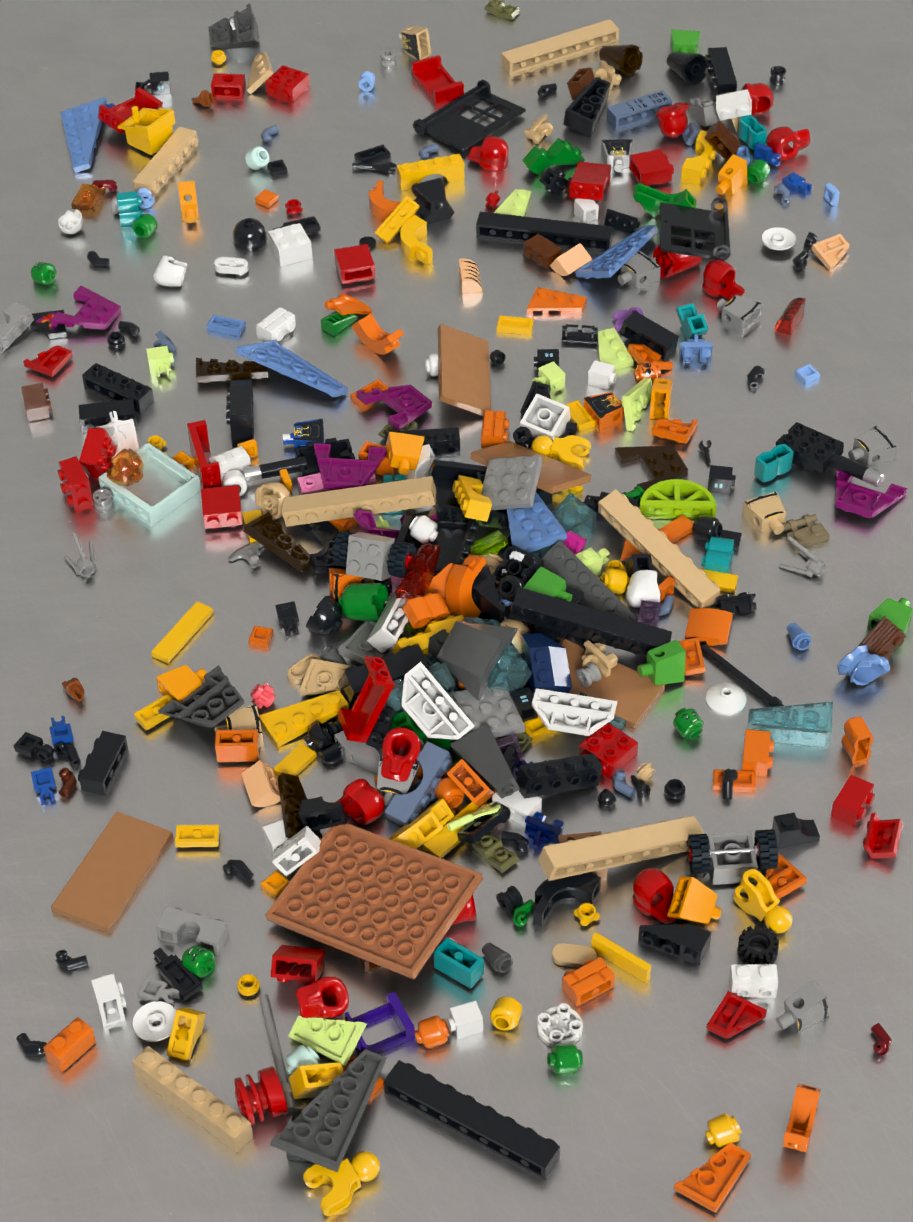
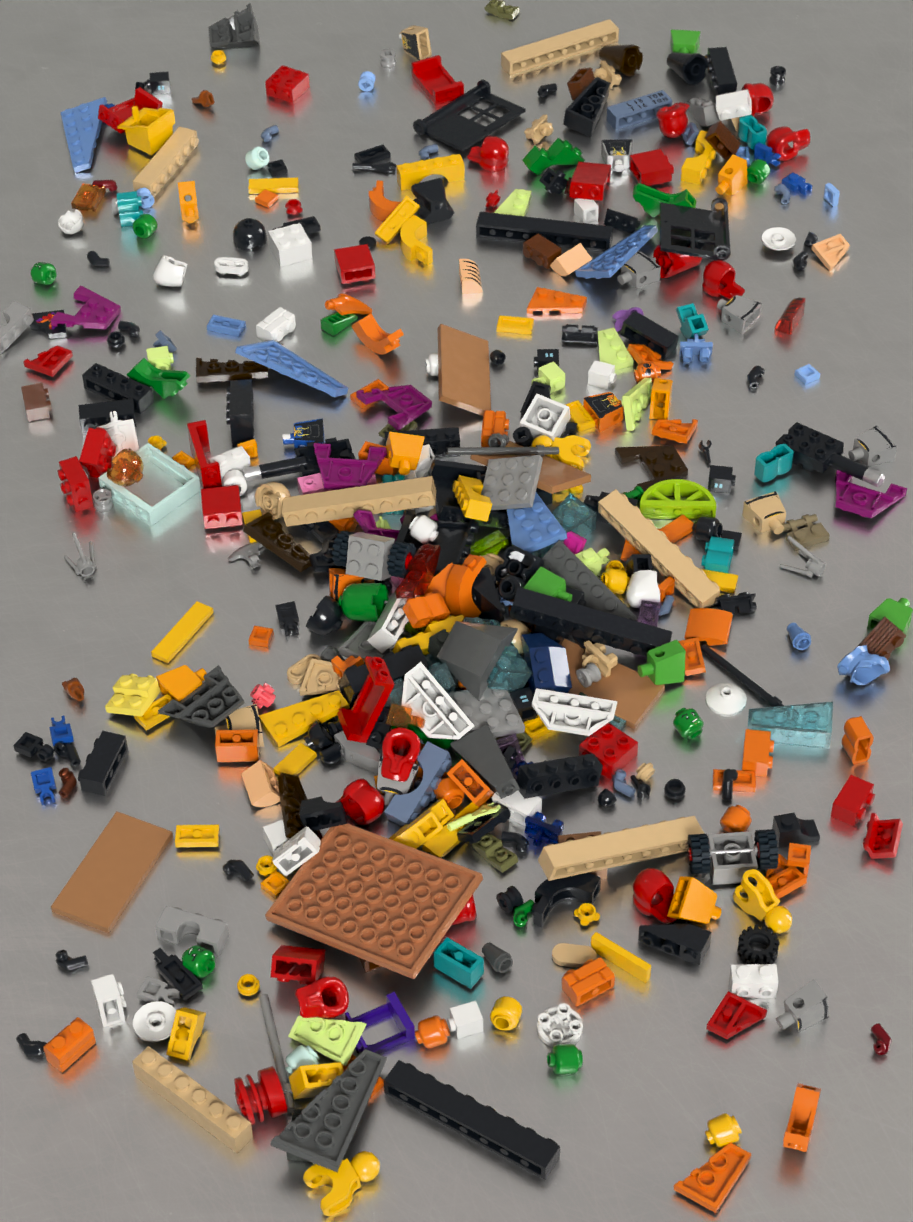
red brick [211,73,246,99] -> none
tan wing [247,51,273,94] -> none
light orange tile [279,469,293,494] -> none
none -> light yellow plate [105,674,161,717]
none -> green arch [126,358,190,399]
none -> yellow tile [249,178,299,194]
none -> yellow plate [256,855,277,876]
none -> orange panel [331,656,364,679]
none -> clear orange plate [386,703,426,728]
none -> dark grey bar [447,445,559,456]
none -> dark grey cone [488,433,509,447]
none -> orange head [720,805,752,833]
none -> orange panel [787,843,811,878]

